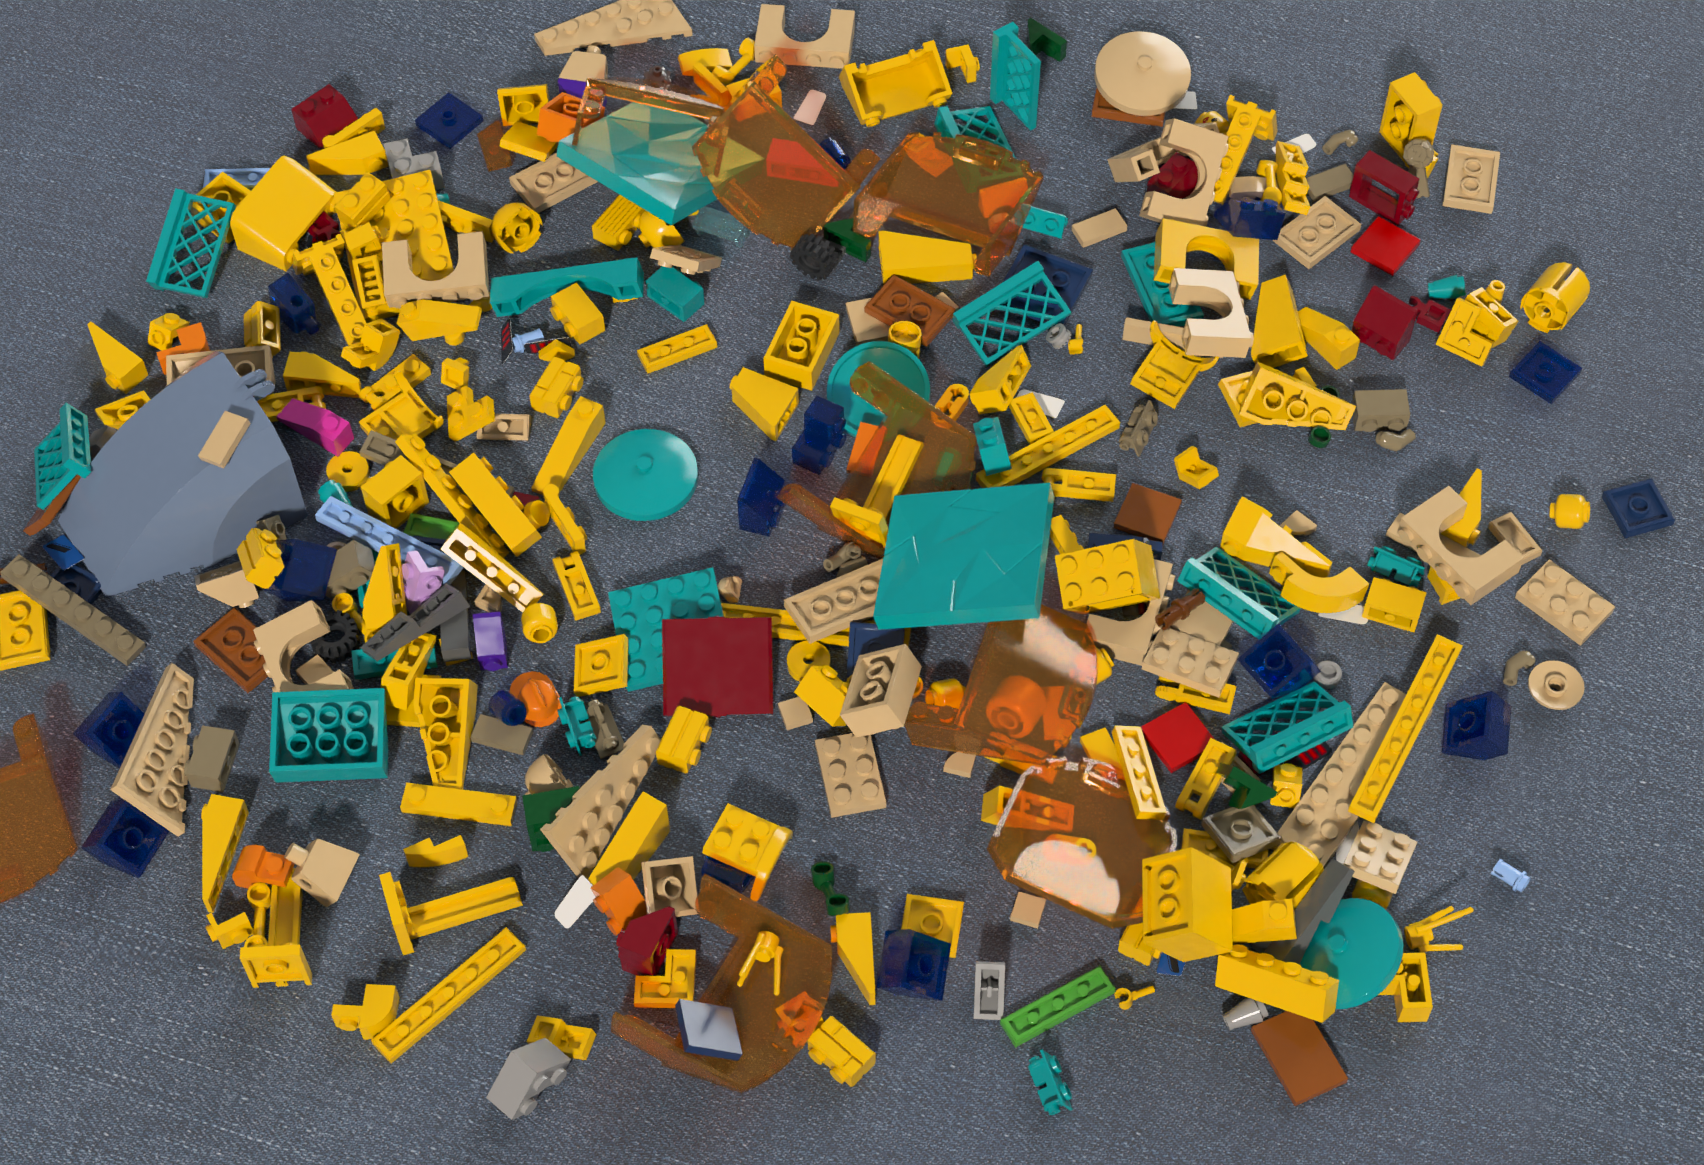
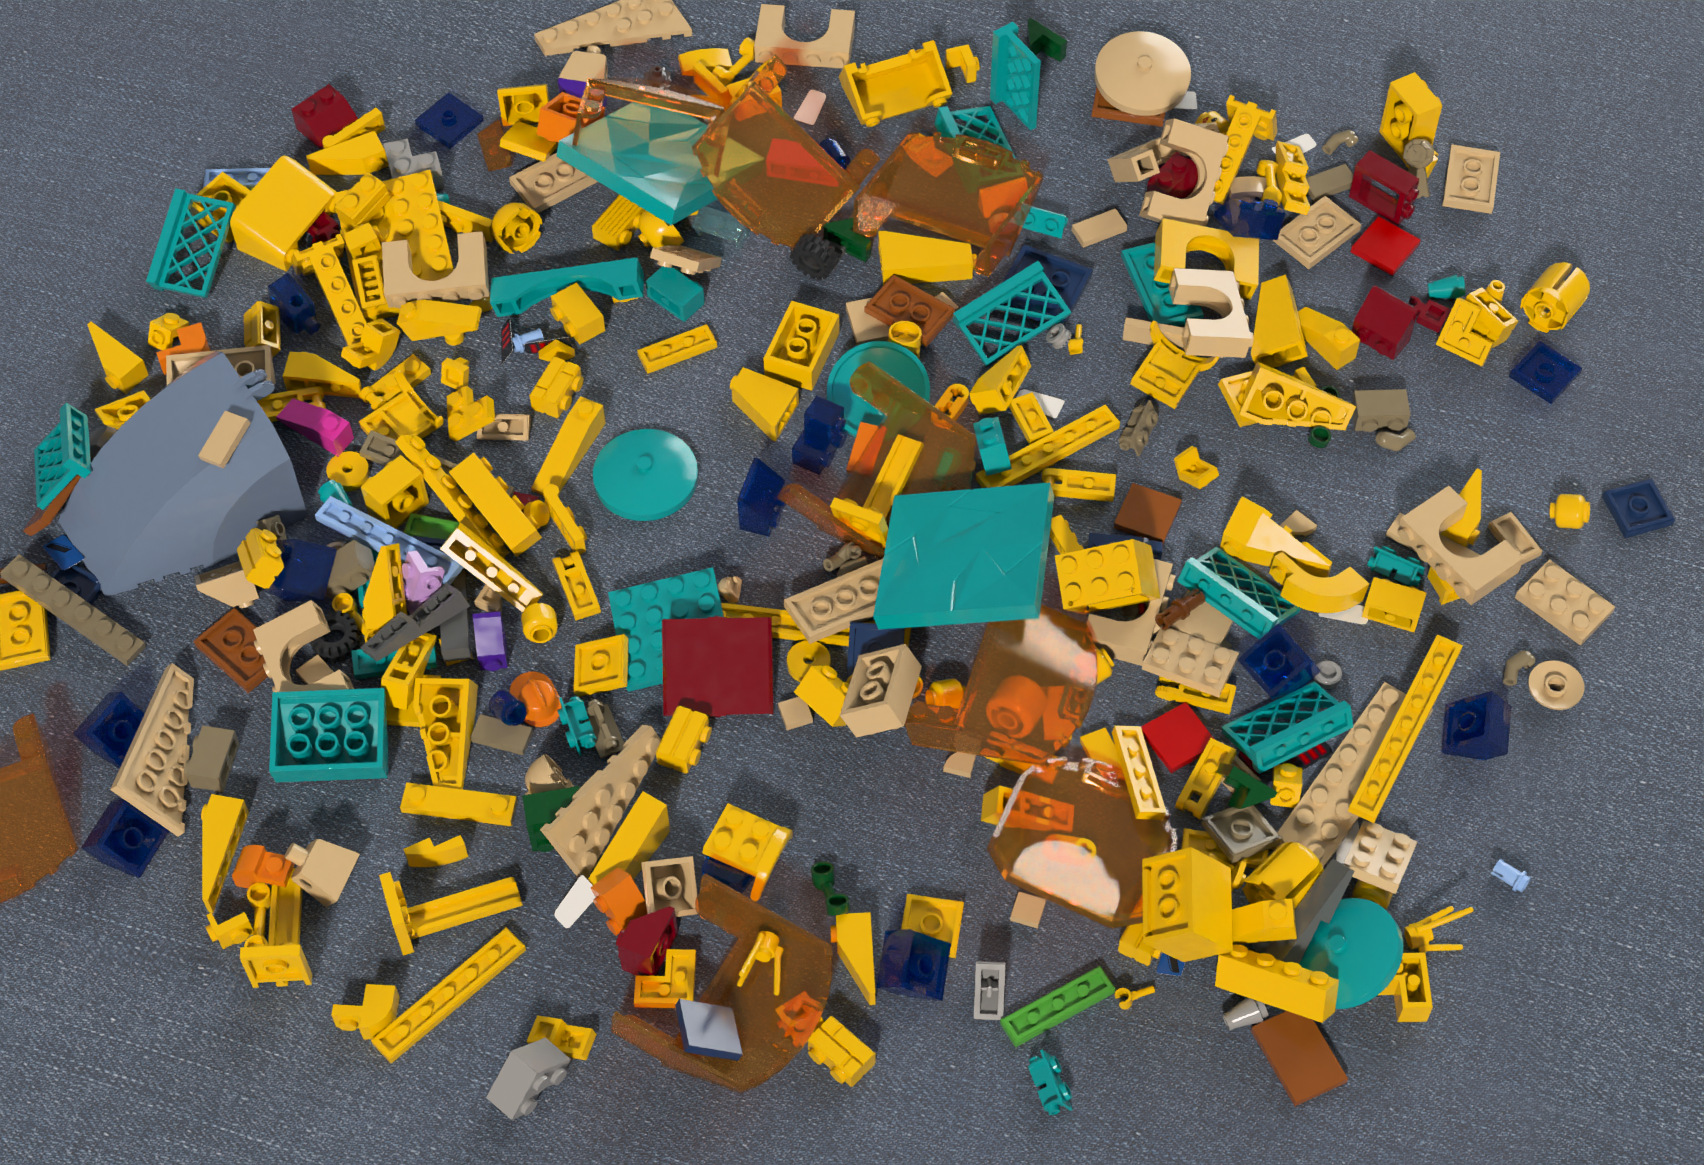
tan plate [815,733,886,818] -> none

